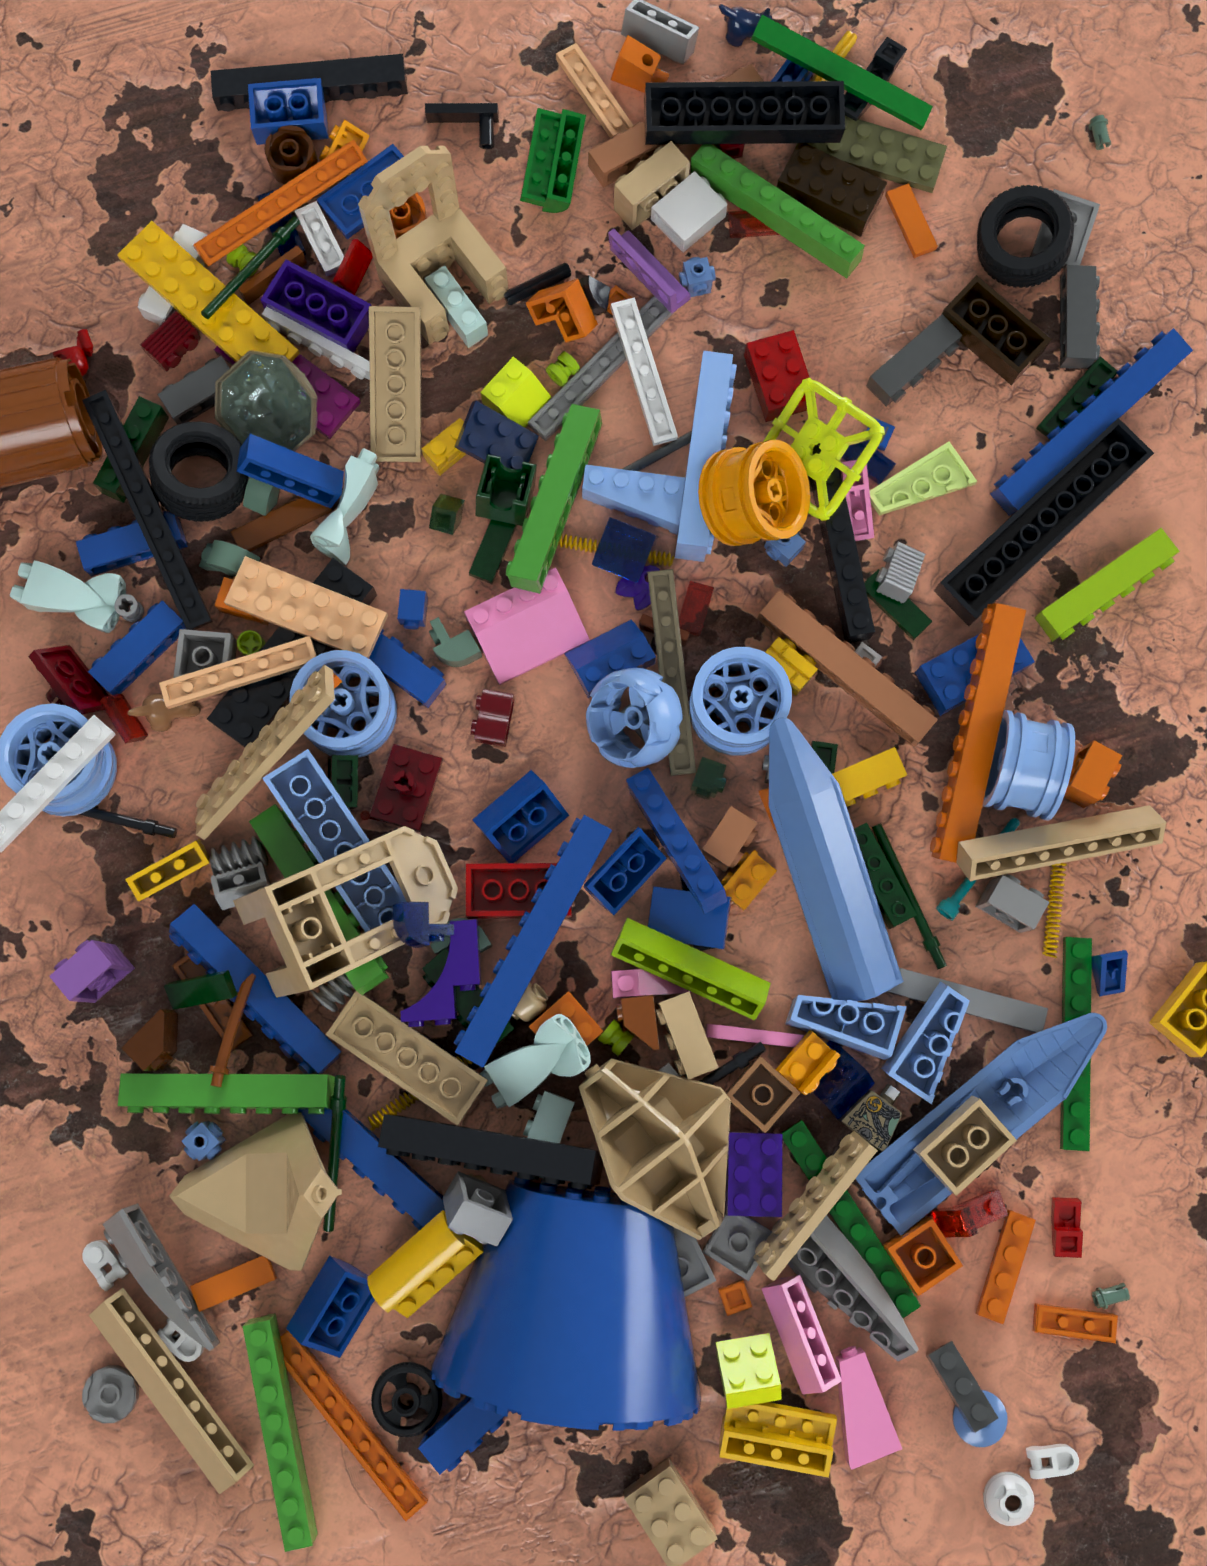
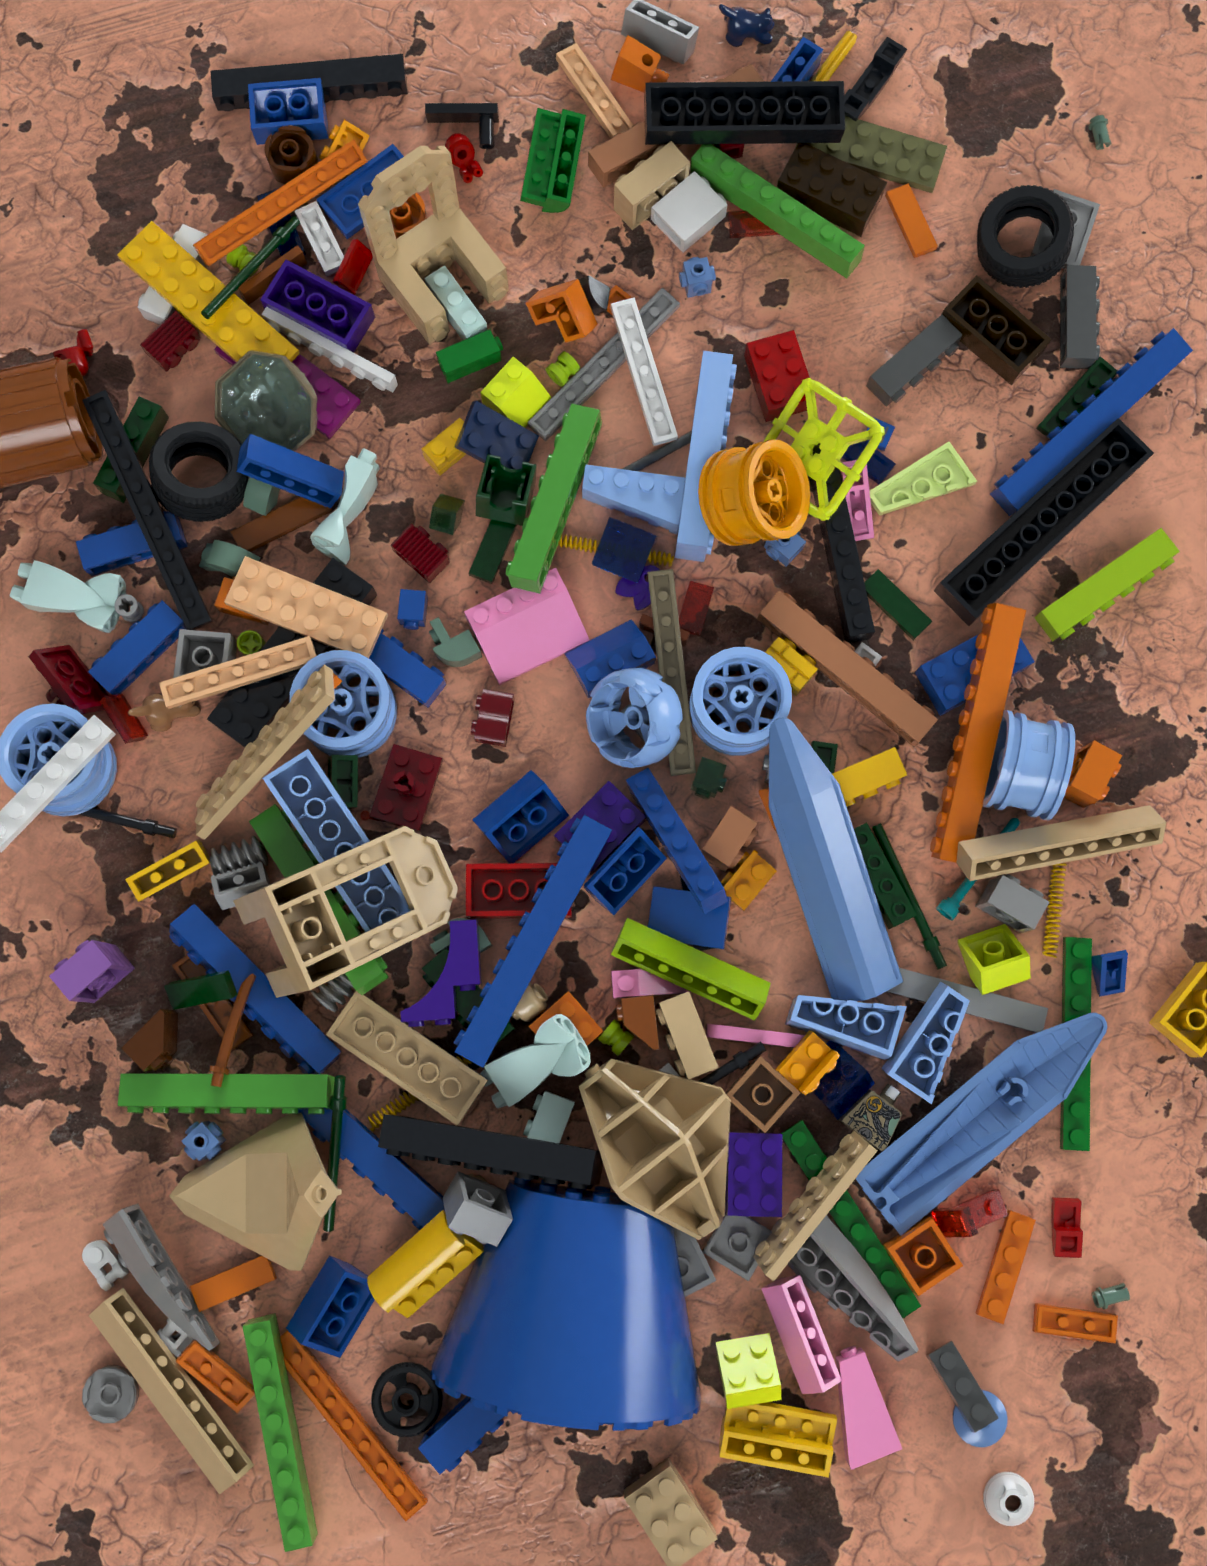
dark grey brick [157,356,230,425] -> none
tan plate [369,306,422,462] -> none
clear blue brick [393,902,454,948] -> none
black axle [504,263,571,305] -> none
medium lavender fence [608,228,690,314] -> none
orange tile [717,1279,752,1316] -> none
green tile [750,15,933,131] -> none
light grey brick [876,541,926,603] -> none
tan brick [913,1096,1017,1196] -> none
white plate [1026,1444,1079,1479] -> none
none -> orange tile [176,1340,255,1414]
none -> dark red brick [391,523,450,583]
none -> green brick [436,329,503,383]
none -> red piece [445,133,483,183]
none -> dark purple brick [554,781,646,875]
none -> neon yellow slope [958,924,1031,995]

